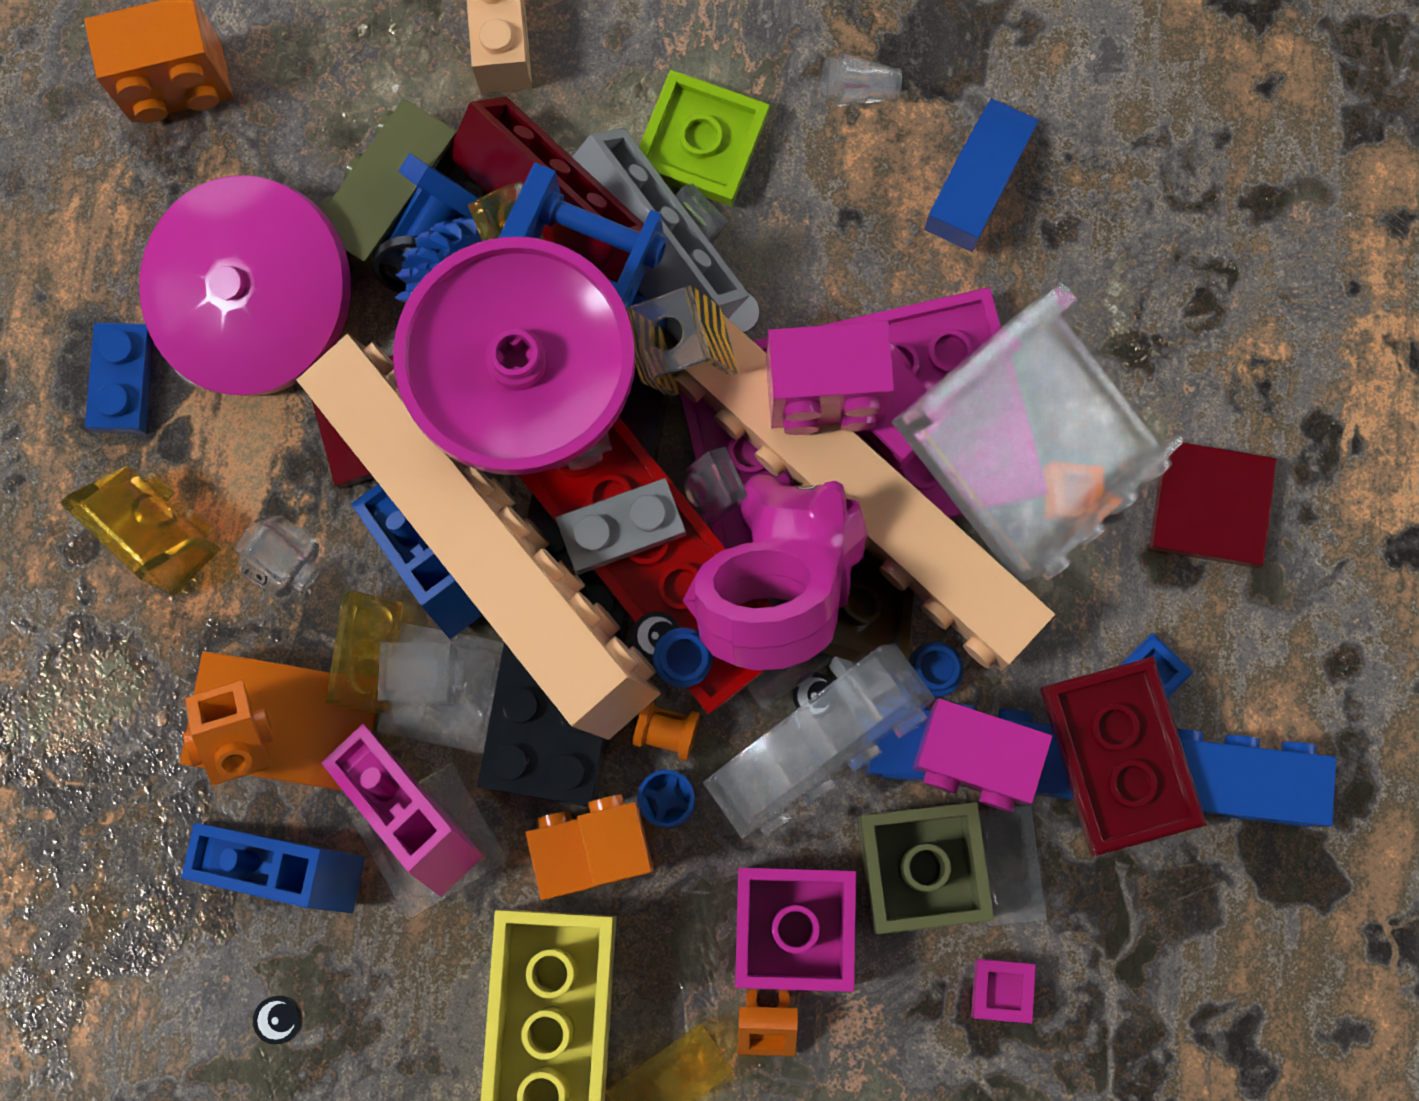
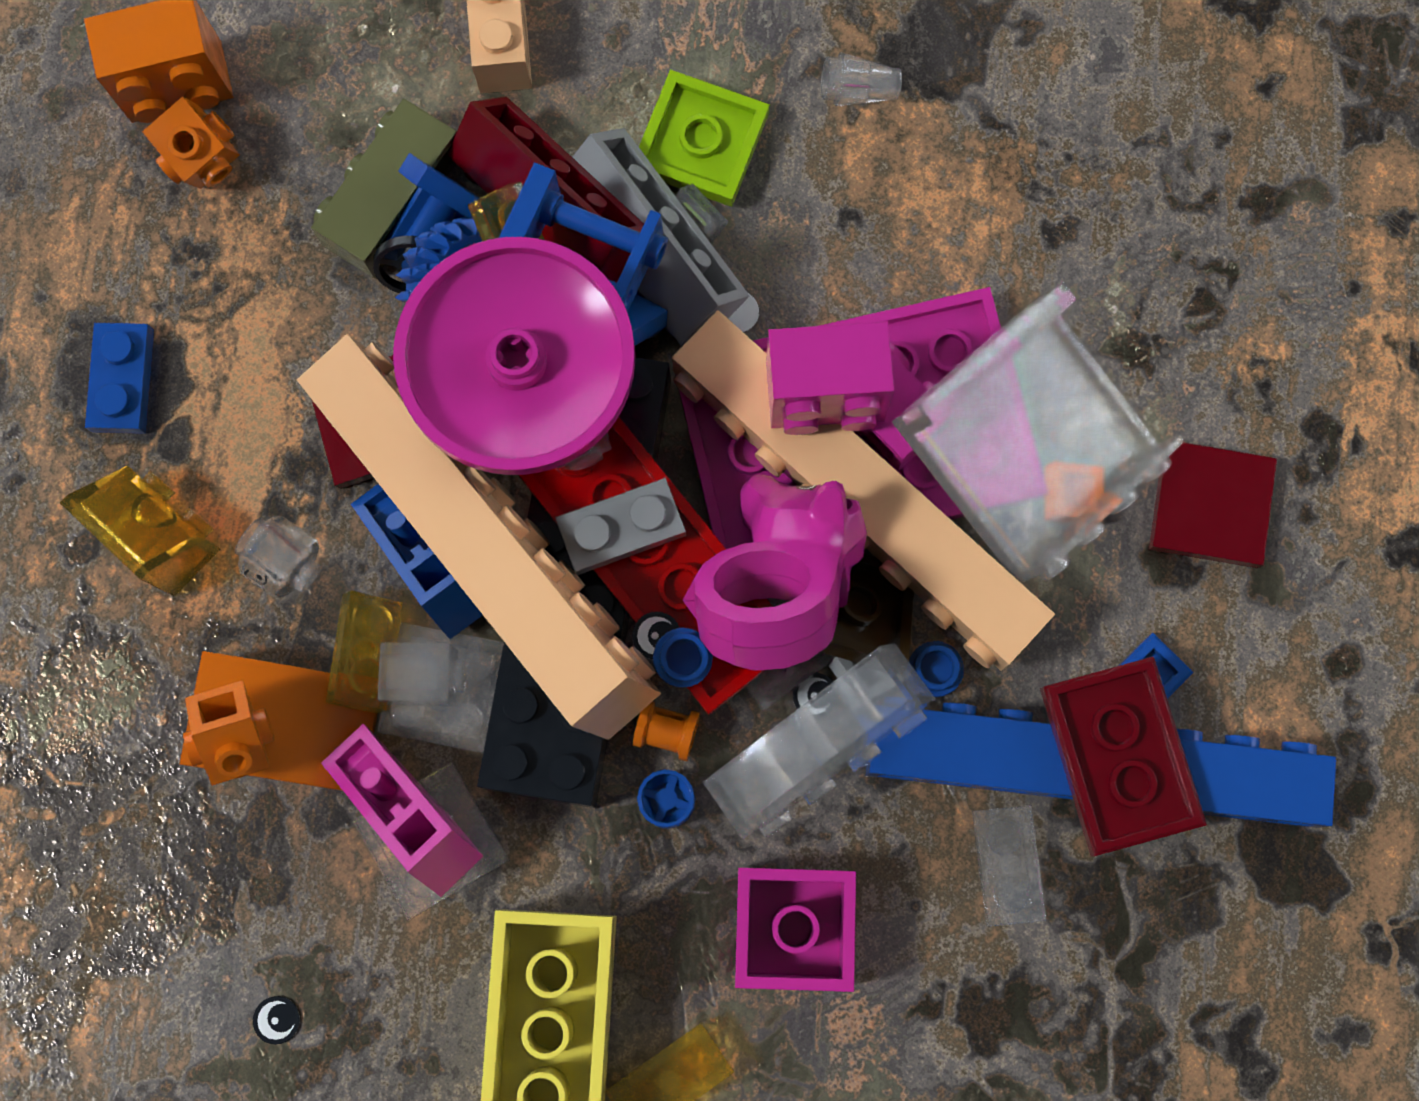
dark pink dish [139,175,351,396] -> none
blue slope [181,822,365,913] -> none
orange brick [525,794,654,900] -> none
clear piece [626,285,738,397] -> none
clear plate [671,447,749,527] -> none
orange tile [738,989,798,1056] -> none
olive brick [857,802,994,934] -> none
dark pink brick [912,698,1052,812] -> none
blue slope [924,98,1039,252] -> none
dark pink plate [971,958,1036,1024] -> none
none -> orange brick [142,96,240,189]

